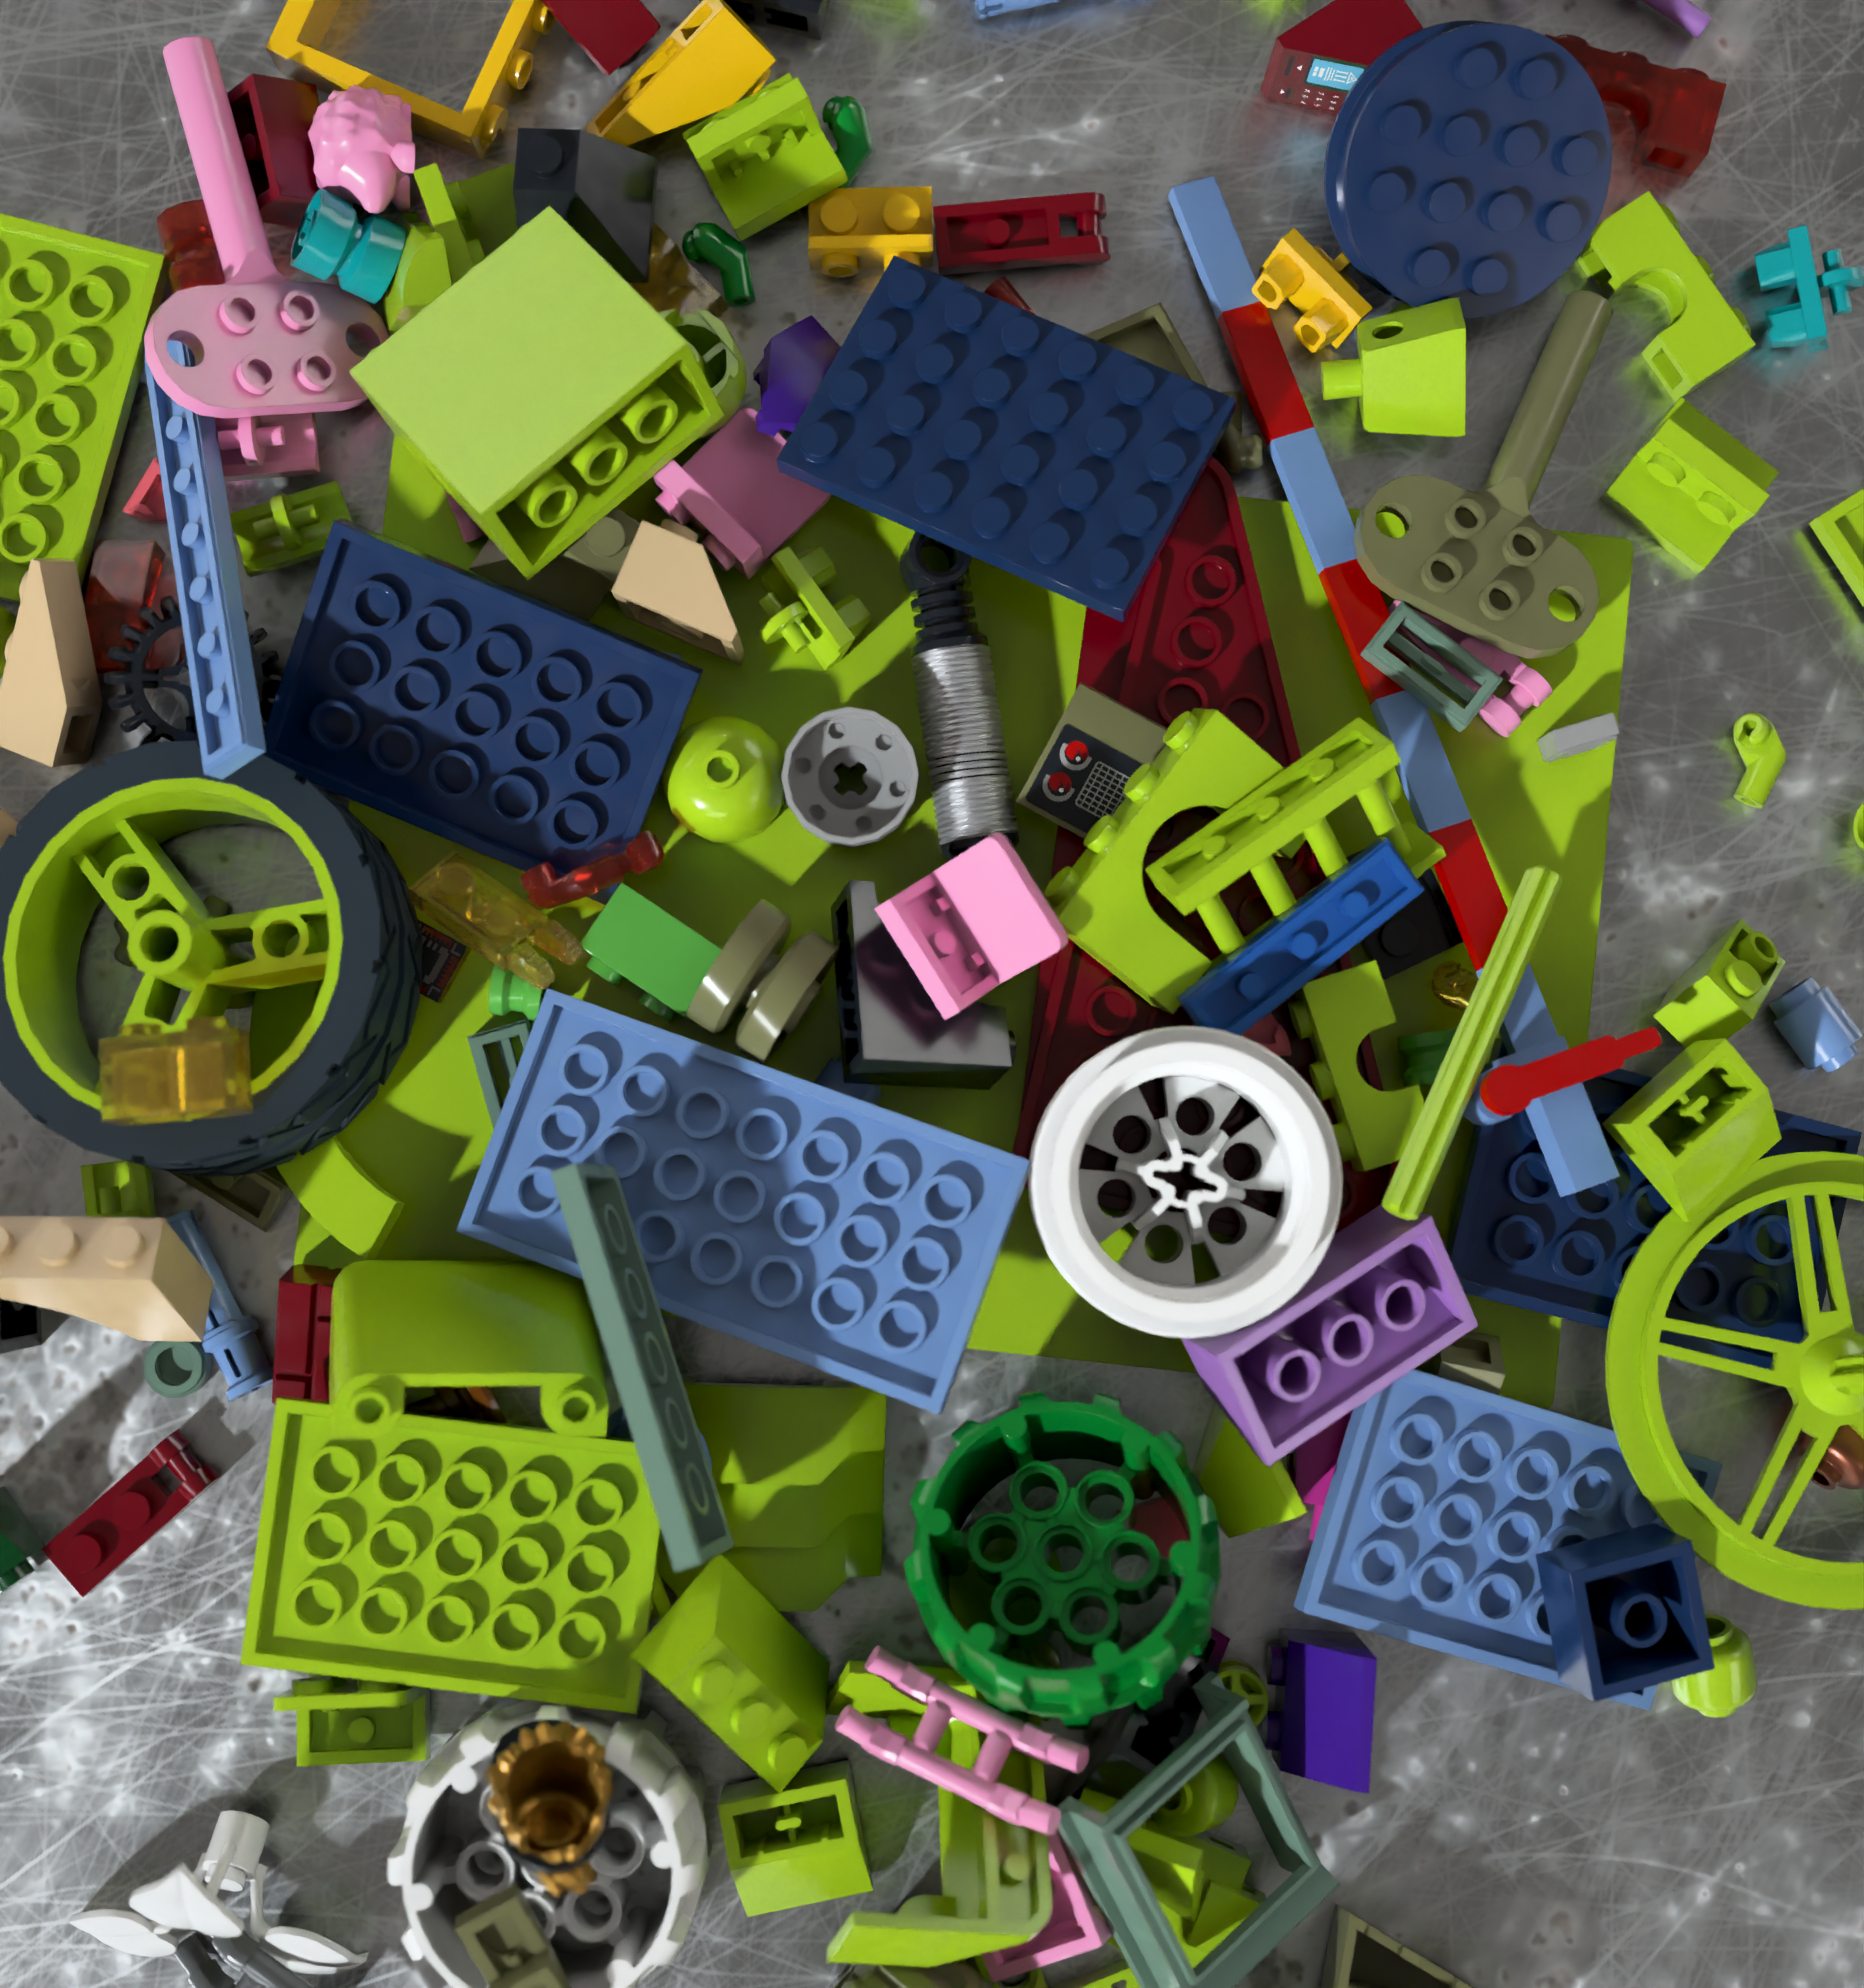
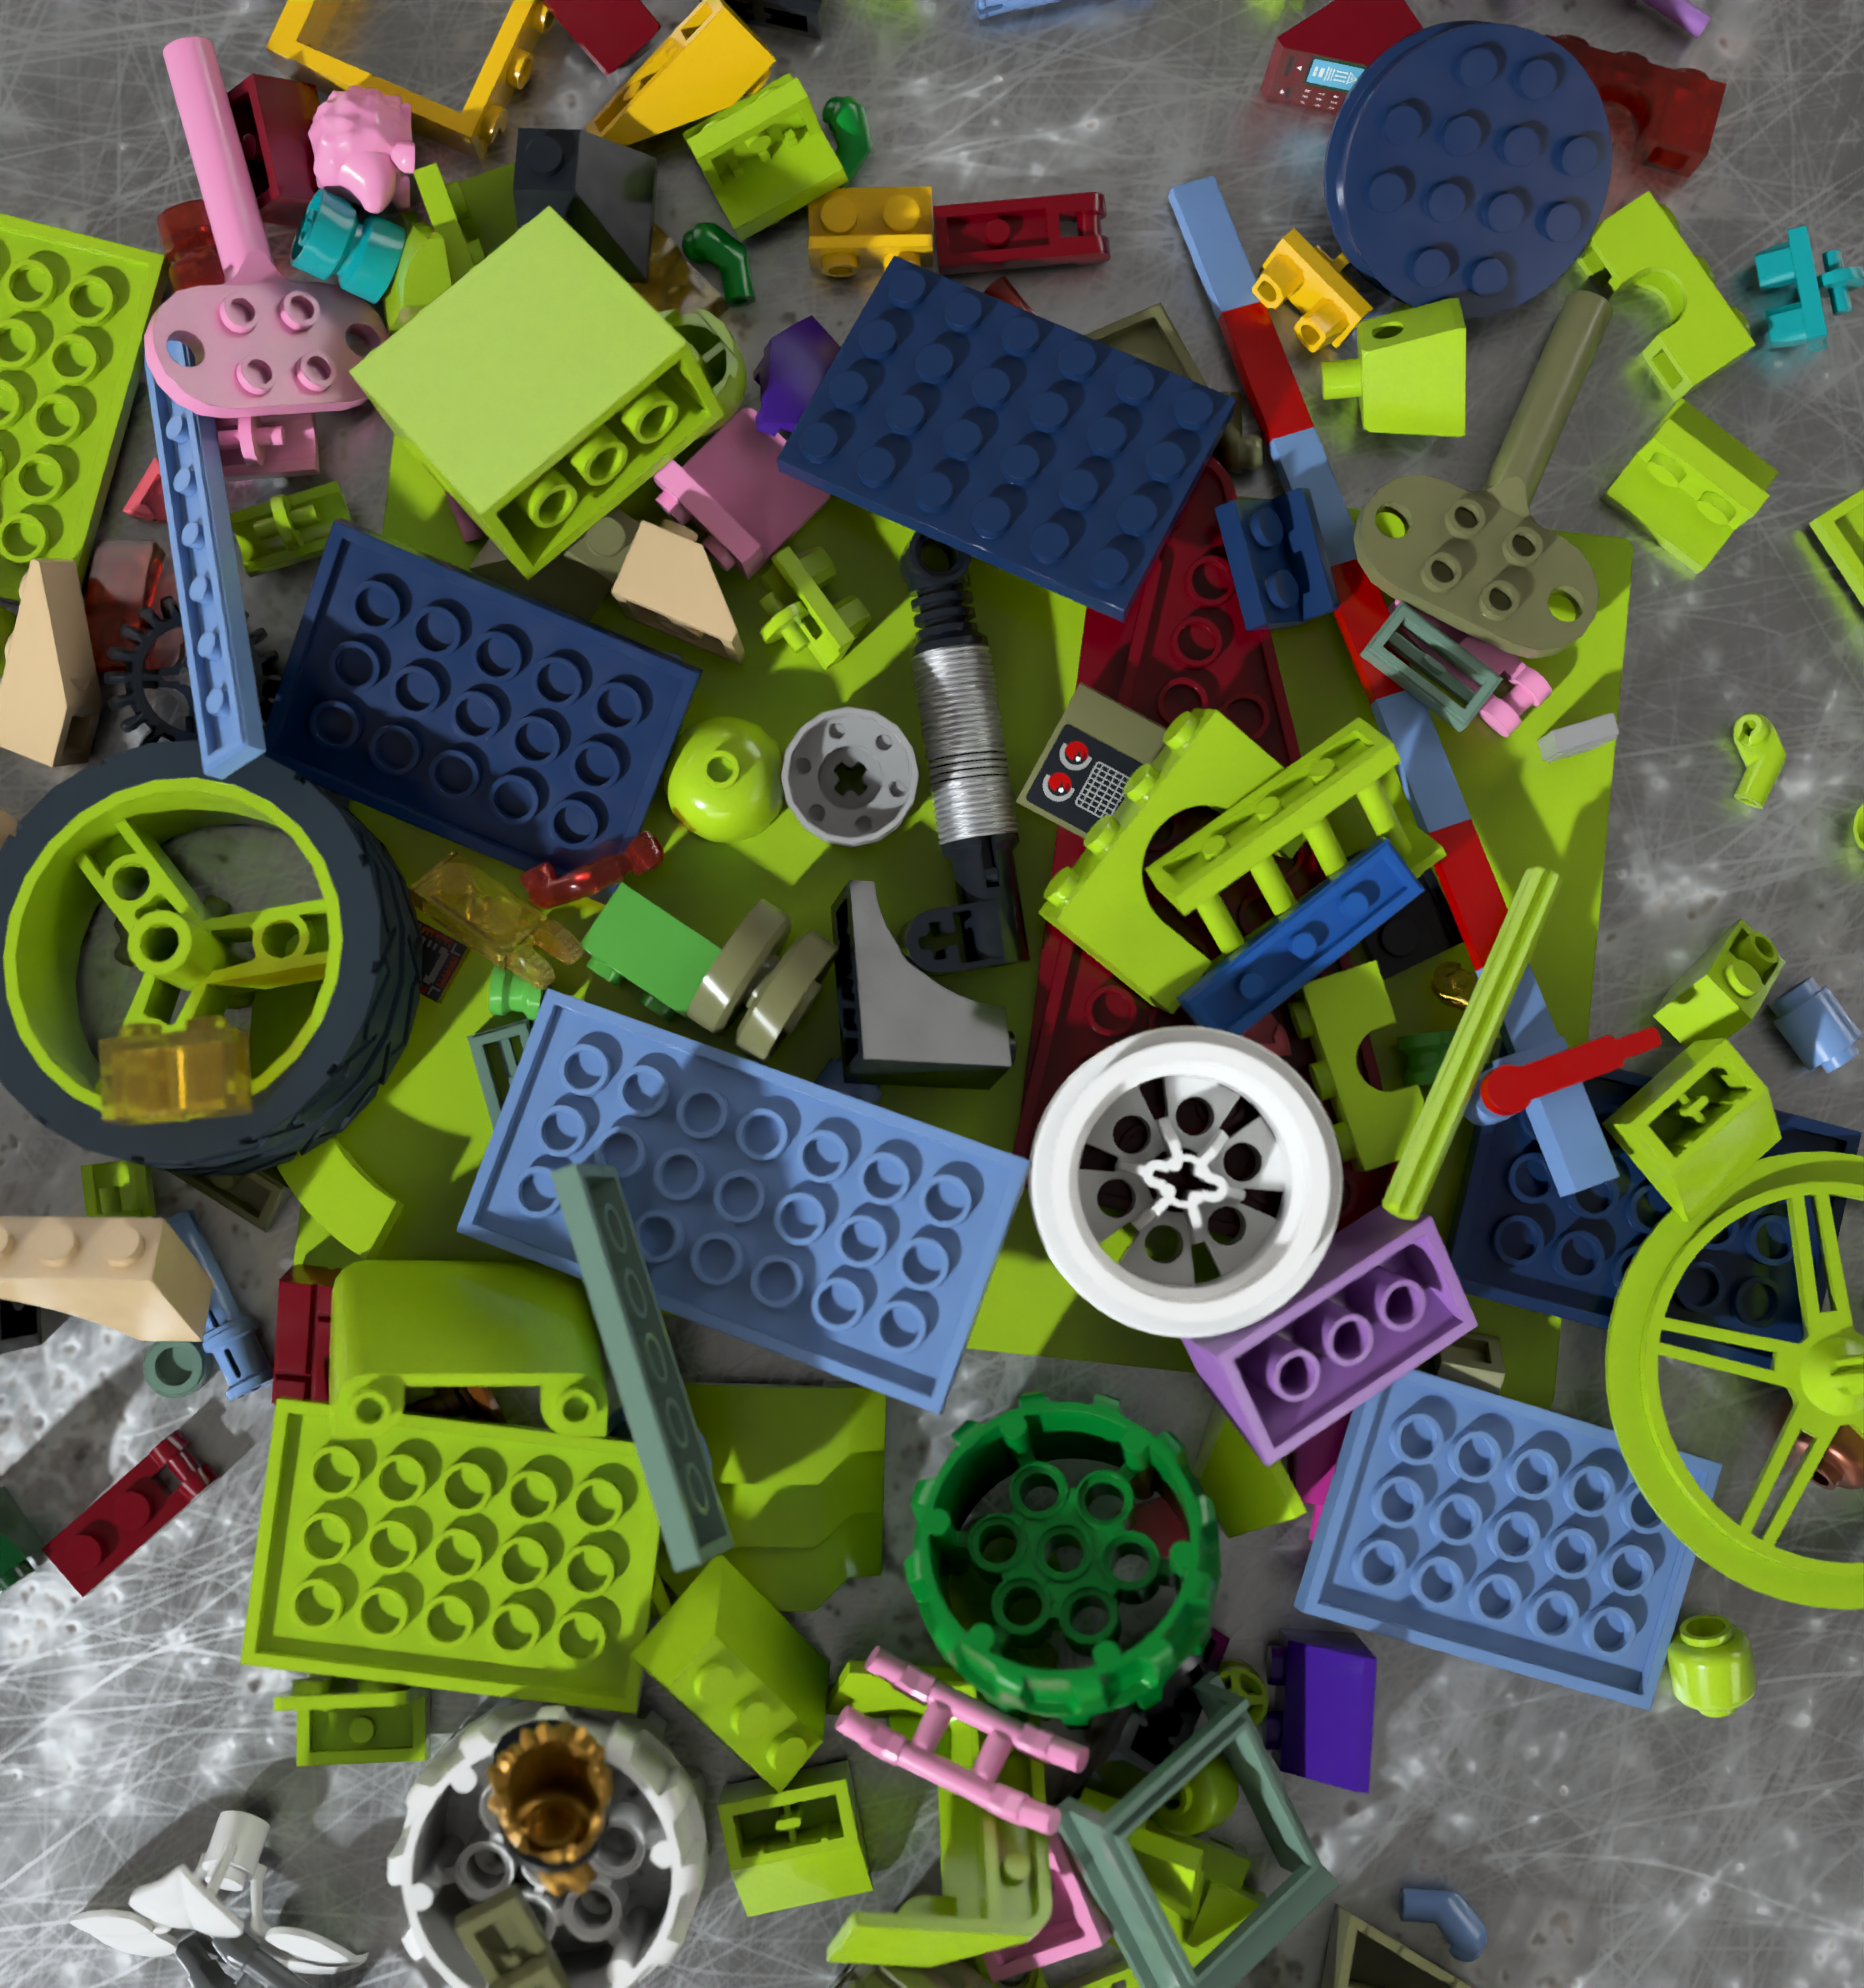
bright pink bracket [875,833,1068,1020] -> none
dark blue brick [1535,1523,1715,1702] -> none
none -> dark blue bracket [1215,488,1340,631]
none -> medium blue arm [1398,1888,1488,1962]

